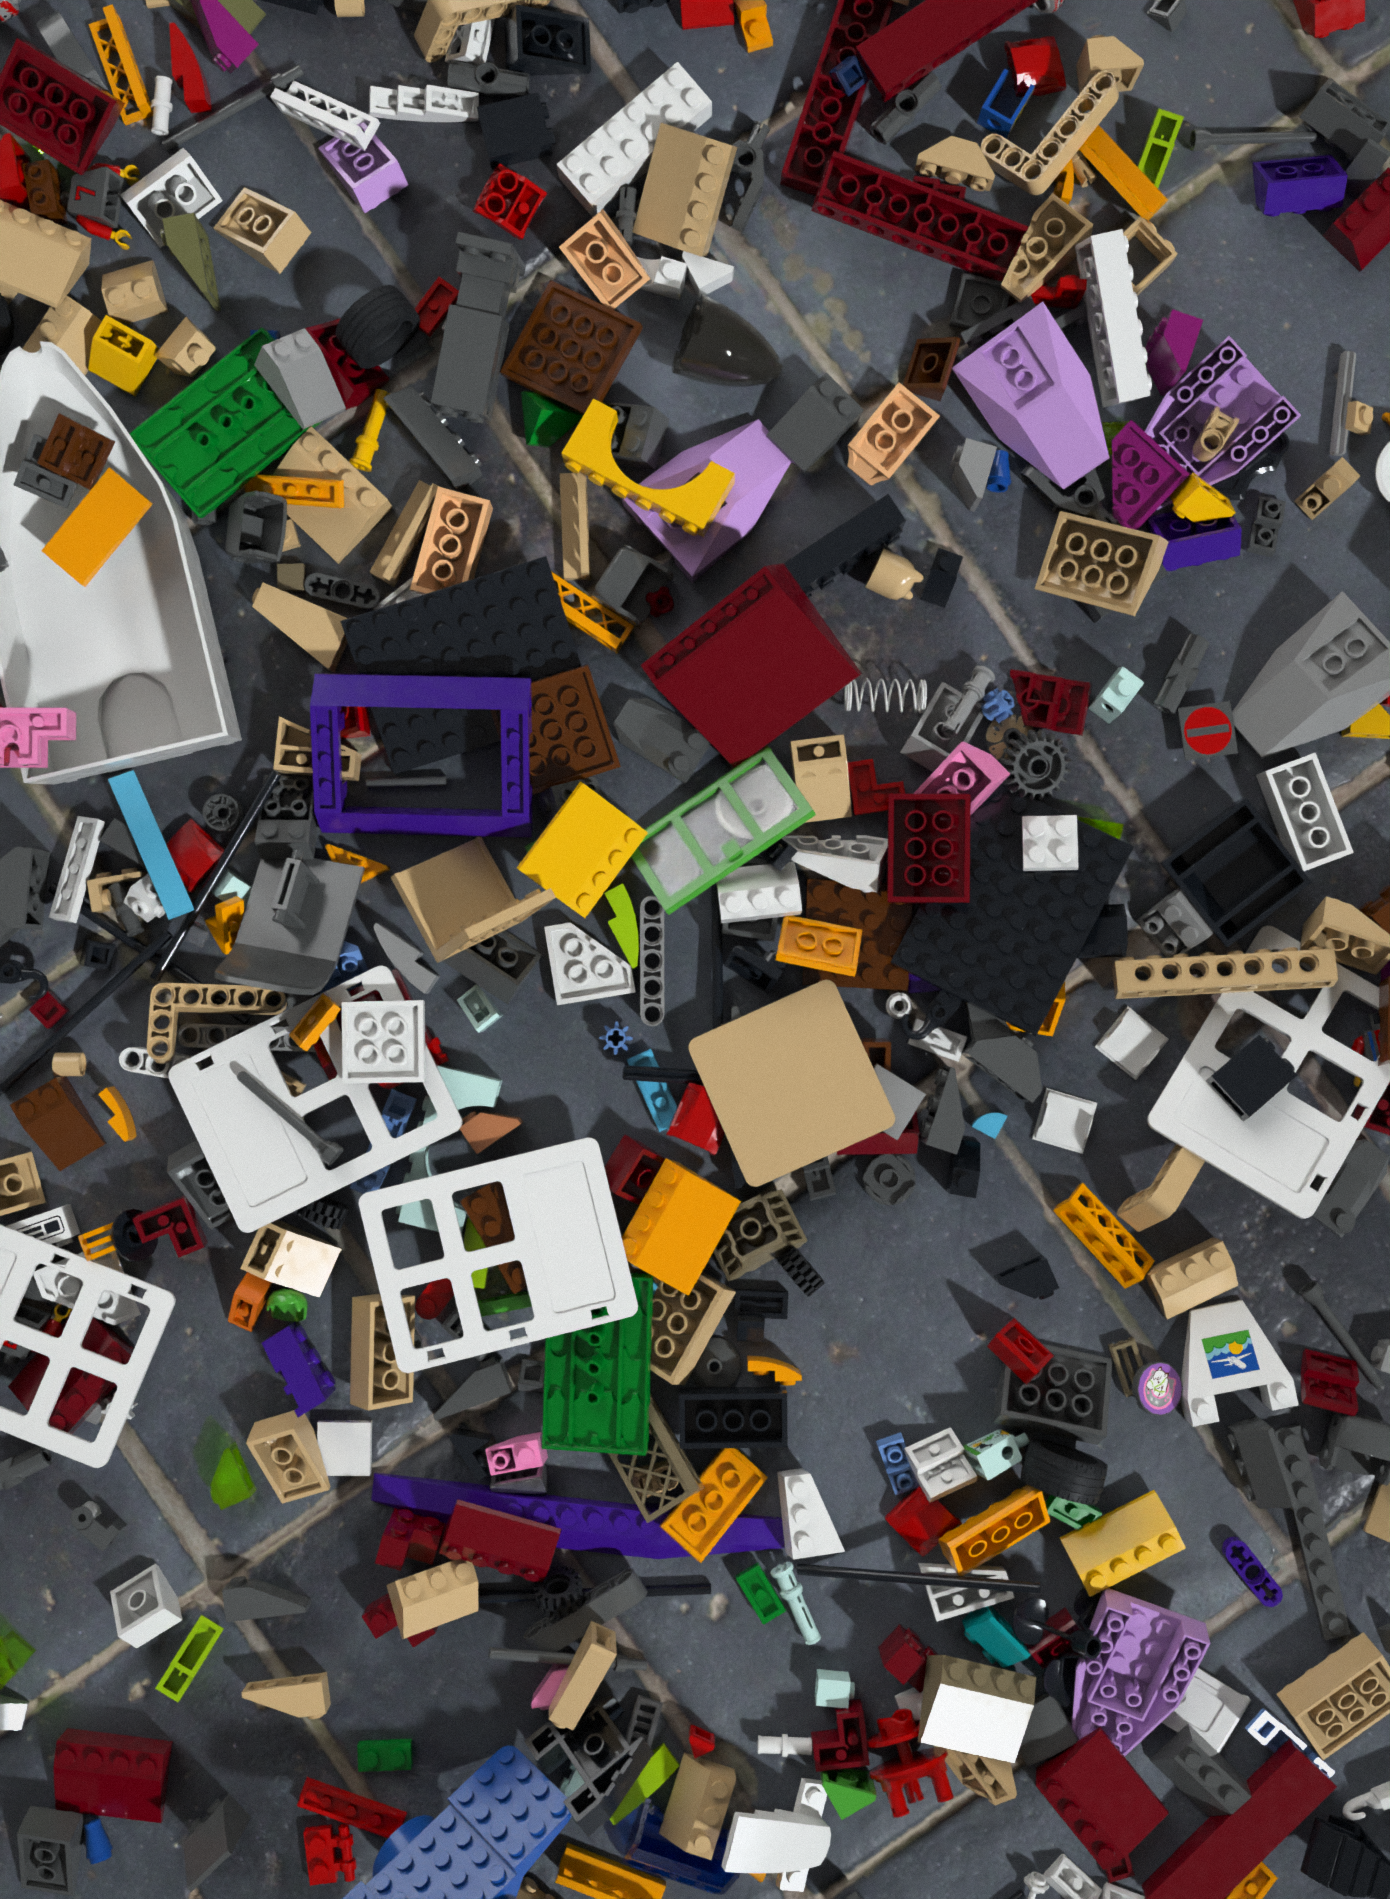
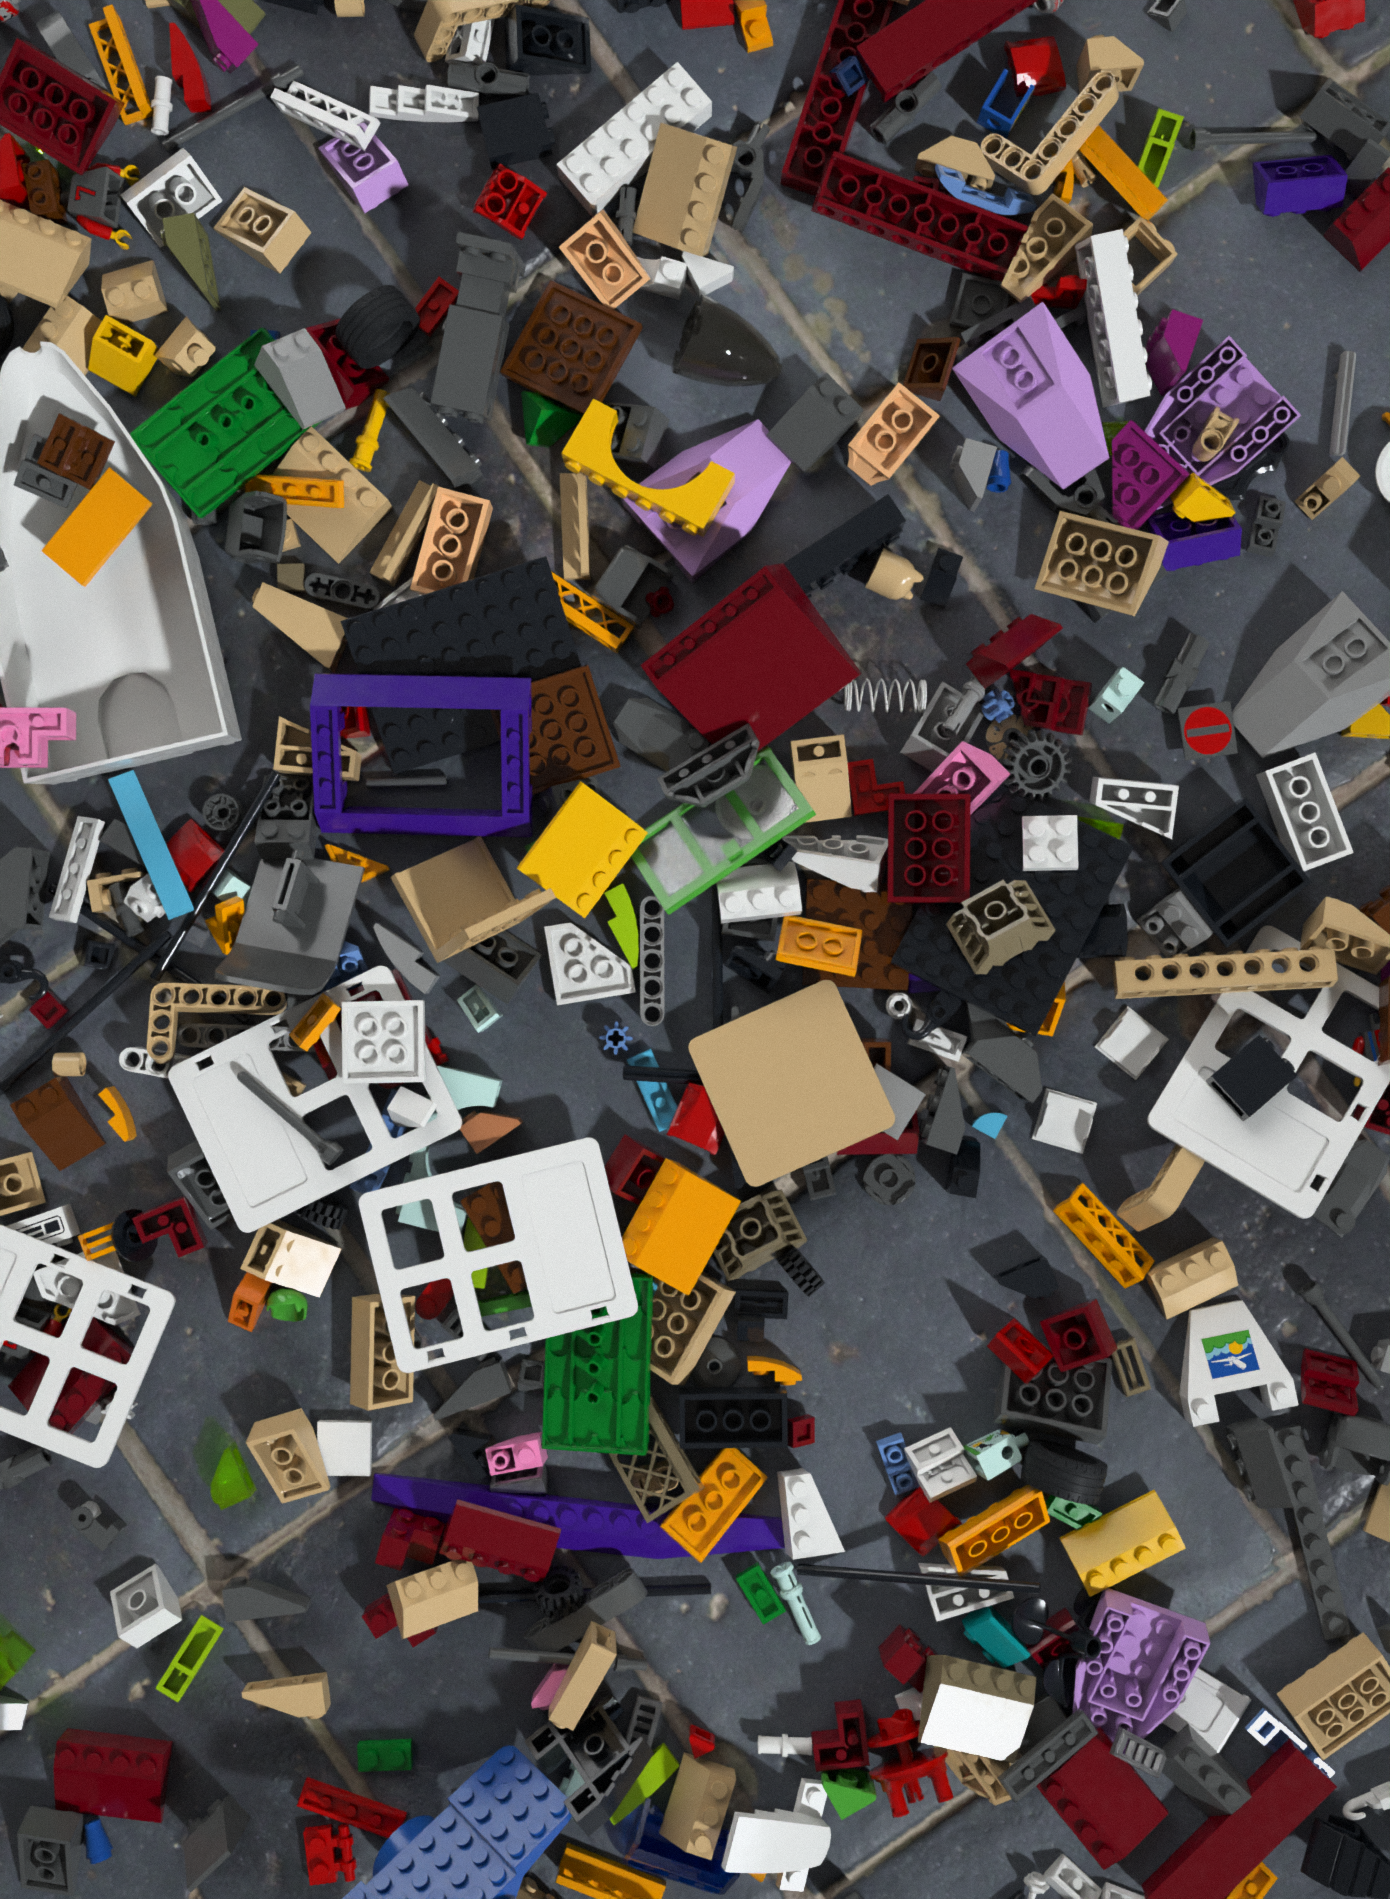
dark purple wedge [262,1322,336,1417] -> none
light aqua brick [814,1669,855,1709] -> none
dark red tile [1105,1854,1135,1883] -> none
tile [1132,1361,1183,1416] -> none
dark purple beam [1222,1537,1283,1607] -> none
tan plate [1345,401,1373,436] -> none
none -> white slope [387,1086,438,1128]
none -> dark grey wedge [657,723,760,807]
none -> dark red plate [787,1414,815,1448]
none -> medium blue slope [935,164,1037,215]
none -> dark tan slope [946,880,1055,974]
none -> dark red slope [966,614,1063,689]
none -> dark grey tile [997,1708,1098,1803]
none -> dark red slope [1040,1299,1118,1372]
none -> white wedge [1089,777,1179,839]
none -> flat silver slope [1109,1727,1168,1778]

